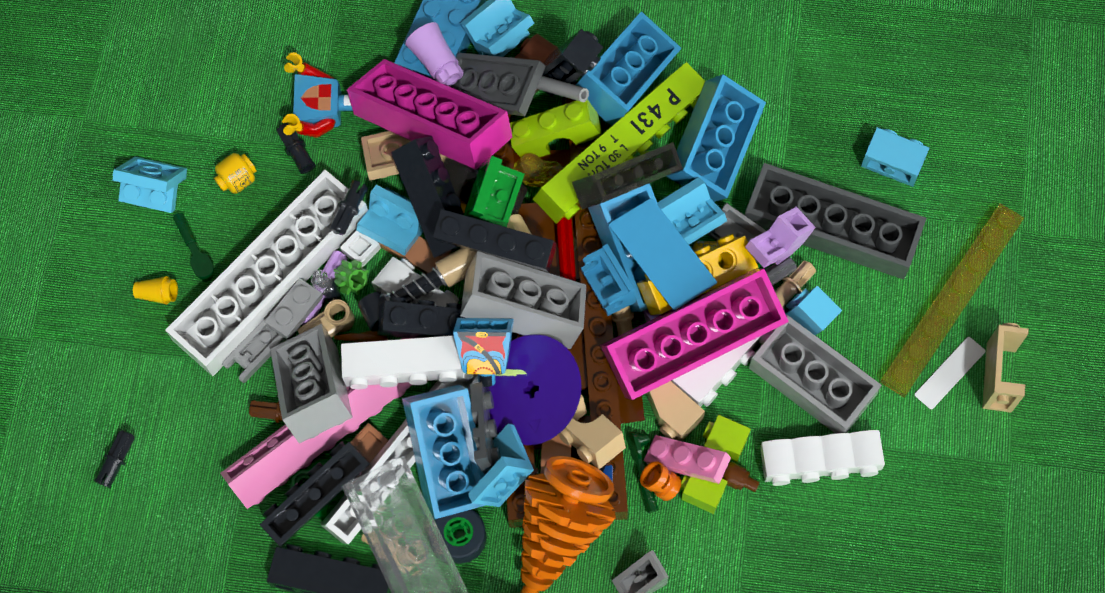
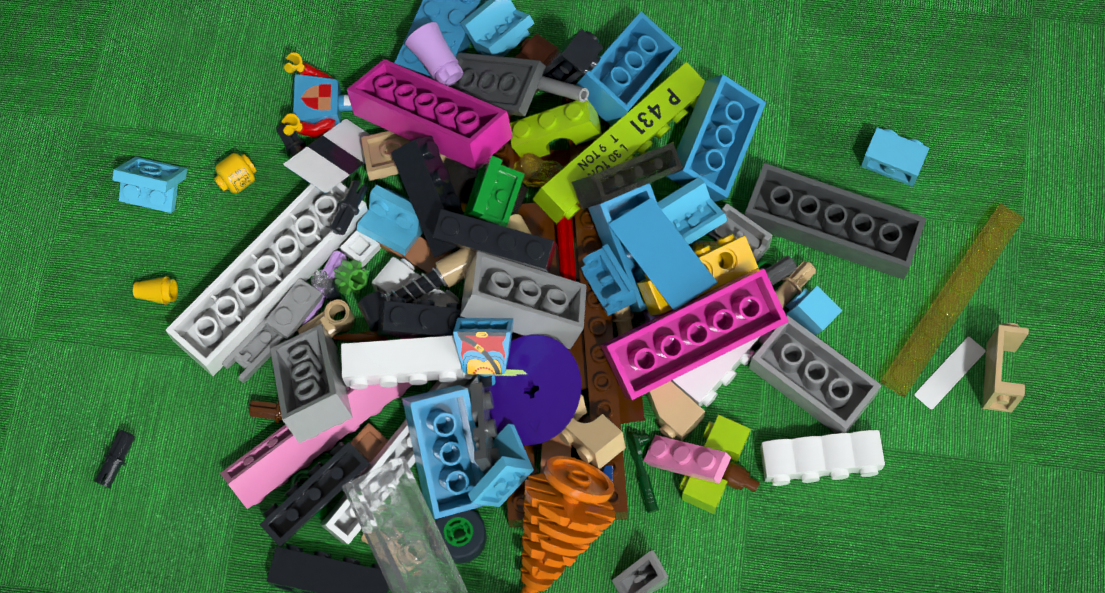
dark green piece [173,213,214,282] -> none
orange wheel [640,461,682,501] -> none
lavender brick [745,207,816,268] -> none
none -> white sticker [283,119,370,193]

